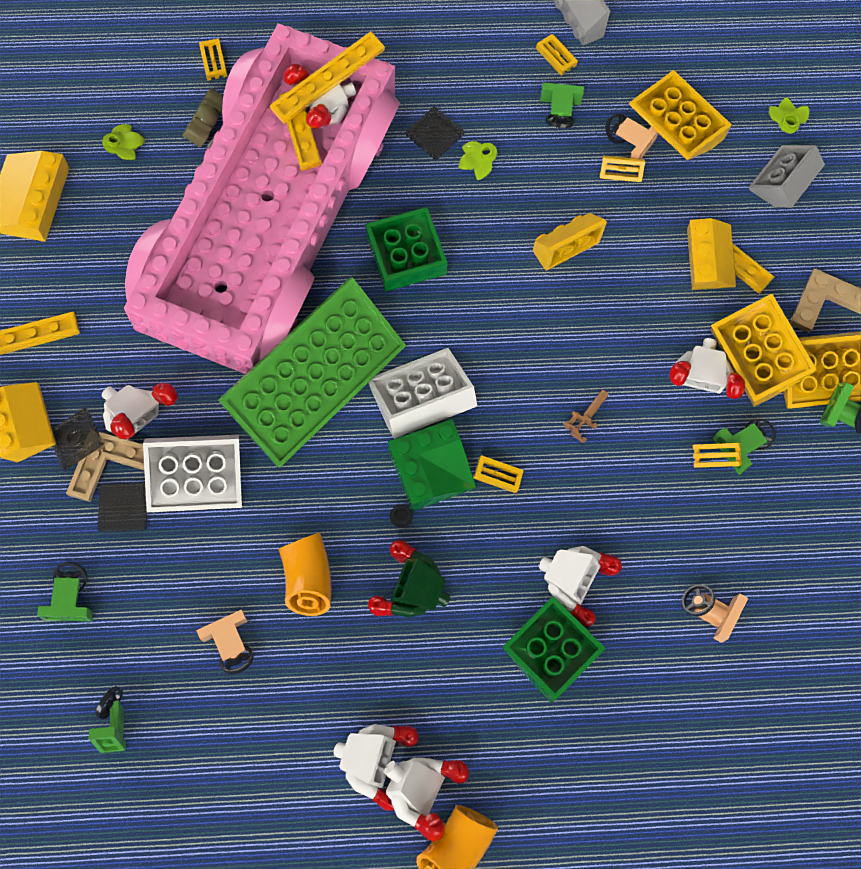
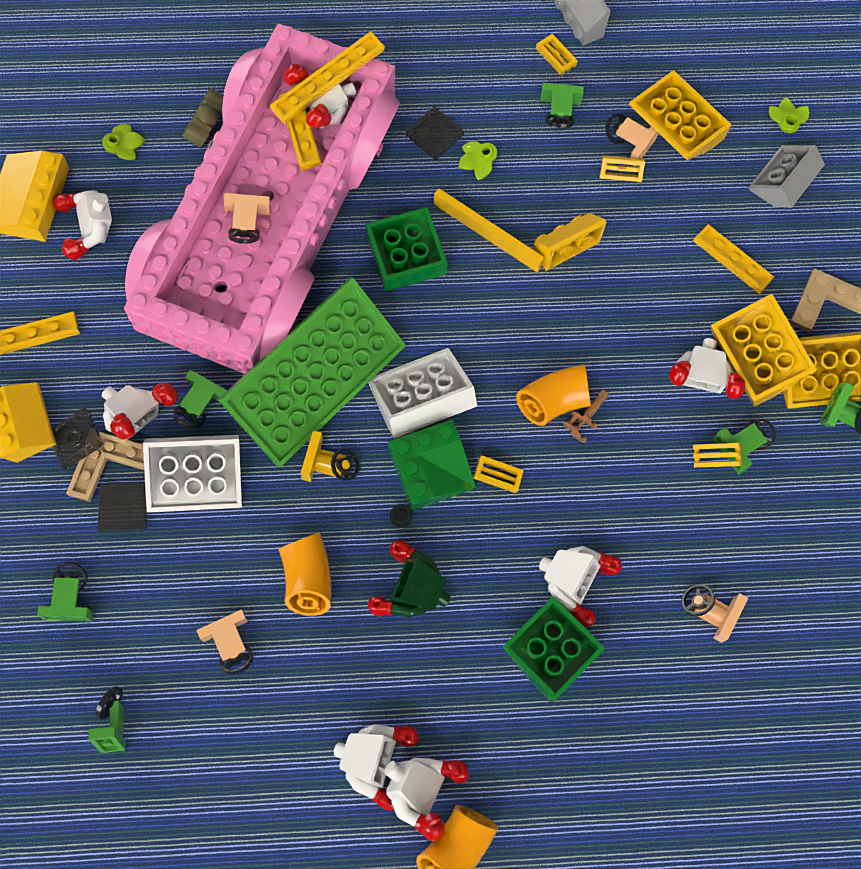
yellow tile [199,38,227,81] -> none
yellow slope [687,218,736,290] -> none
none -> white torso [52,190,112,261]
none -> bright green piece [173,370,228,428]
none -> light nougat piece [224,193,270,244]
none -> yellow piece [300,431,360,482]
none -> yellow tile [434,188,544,272]
none -> light orange brick [516,364,591,426]

